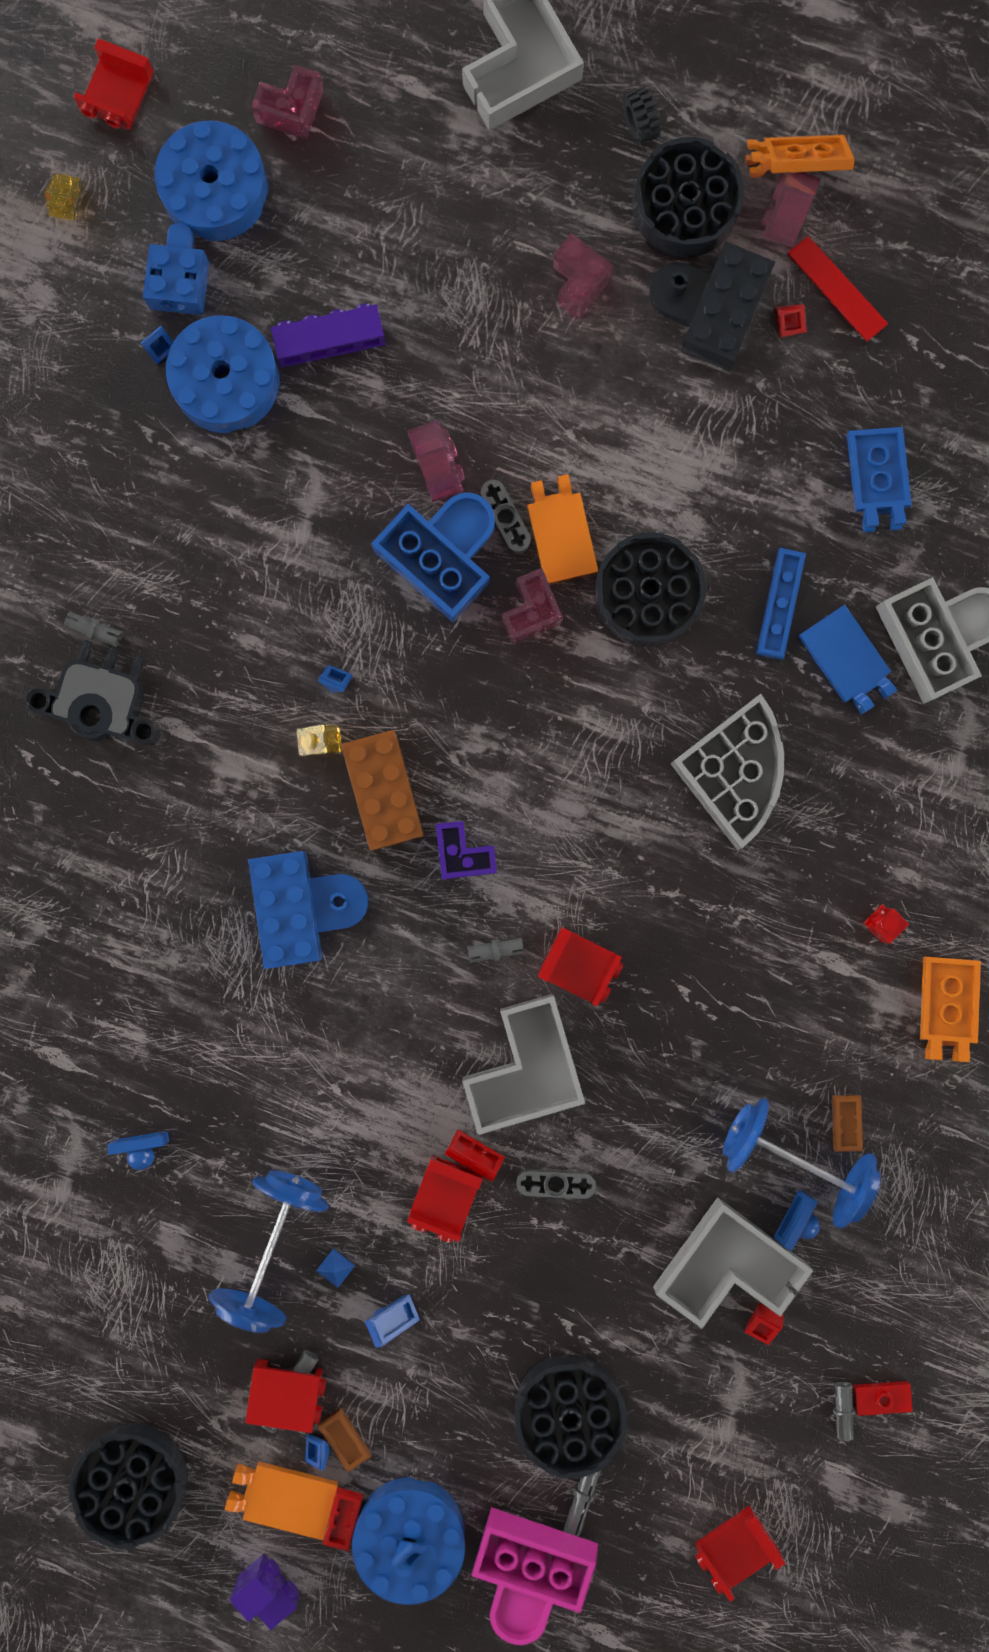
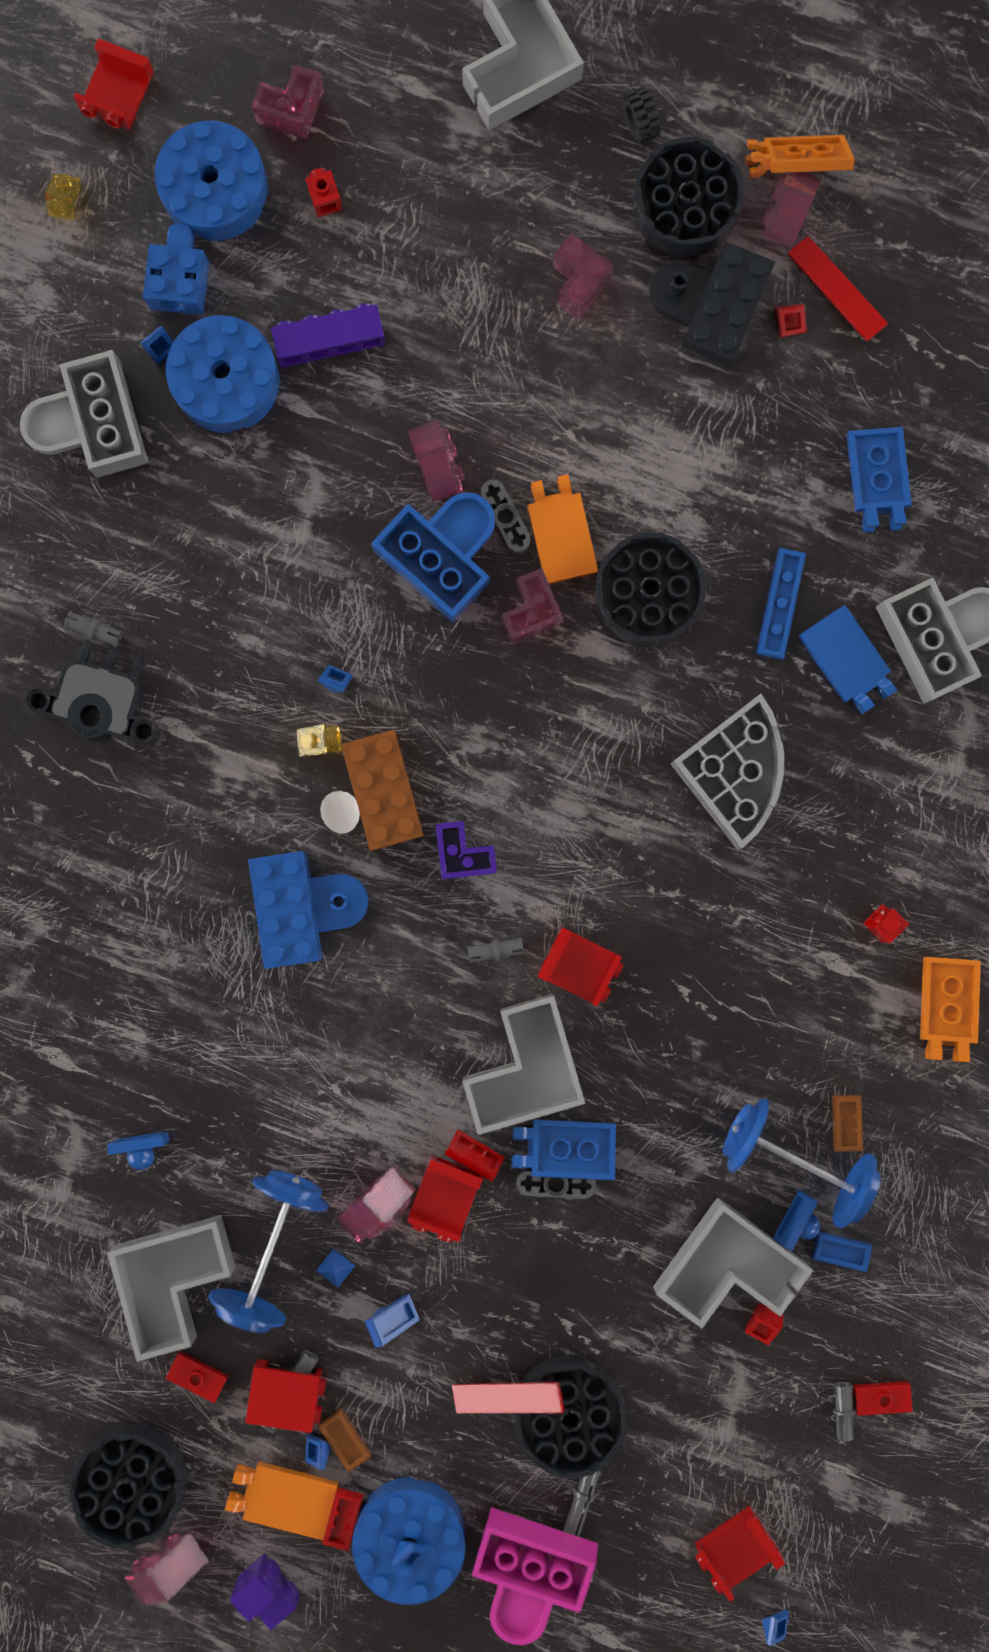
none -> light grey brick [20,350,149,478]
none -> light grey piece [107,1215,236,1362]
none -> clear pink brick [125,1533,208,1606]
none -> red plate [165,1351,229,1404]
none -> red brick [305,168,343,218]
none -> white sticker [320,791,360,834]
none -> clear pink brick [337,1165,416,1243]
none -> piece [452,1382,564,1413]
none -> blue tile [511,1120,616,1181]
none -> blue slope [762,1610,789,1646]
none -> blue tile [811,1231,873,1272]

